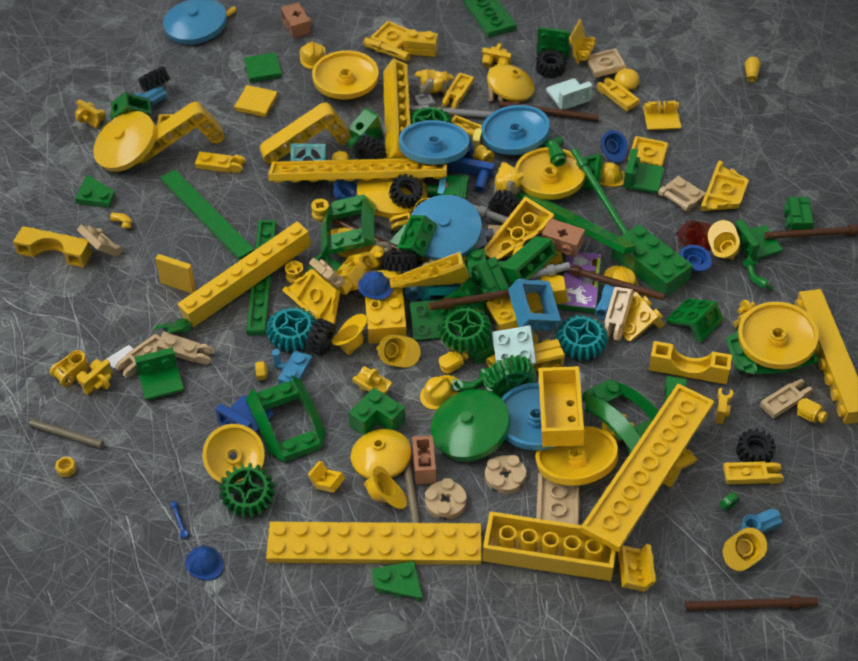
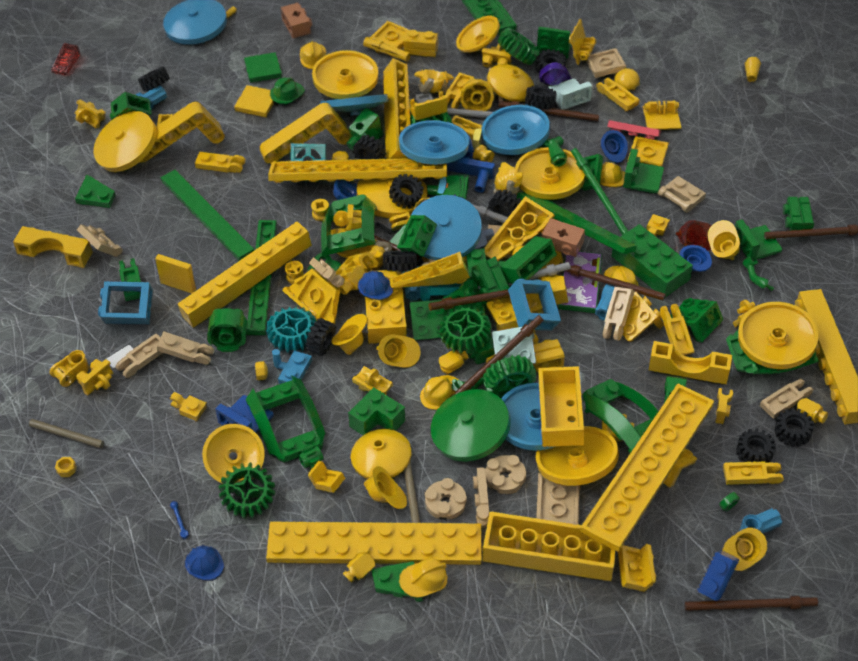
yellow arm [110,213,133,229] -> none
green bracket [134,347,184,401] -> none
green plate [154,318,192,334] -> none
nougat brick [412,435,436,485] -> none
teal gear [556,314,608,362] -> none
yellow wing [700,160,749,211] -> none
none -> clear red slope [51,43,80,75]
none -> dark azure window [98,281,153,325]
none -> green hinge [119,258,141,302]
none -> yellow plate [170,392,207,421]
none -> green brick [207,308,248,352]
none -> green piece [270,77,305,104]
none -> green gear [298,444,324,470]
none -> dark azure dish [320,94,388,115]
none -> yellow hips [333,204,362,231]
none -> yellow arm [343,551,375,583]
none -> yellow piece [399,558,448,598]
none -> yellow hinge [410,91,447,120]
none -> reddish brown bar [452,315,544,396]
none -> yellow dish [456,16,500,53]
none -> yellow cylinder [460,79,494,111]
none -> tan hinge [473,468,489,528]
none -> green gear [498,28,540,64]
none -> black tyre [525,86,557,110]
none -> dark purple piece [539,63,572,85]
none -> coral plate [607,120,661,140]
none -> yellow plate [646,214,670,237]
none -> yellow hinge [660,304,694,356]
none -> blue brick [698,550,739,601]
none -> black tyre [774,408,814,447]

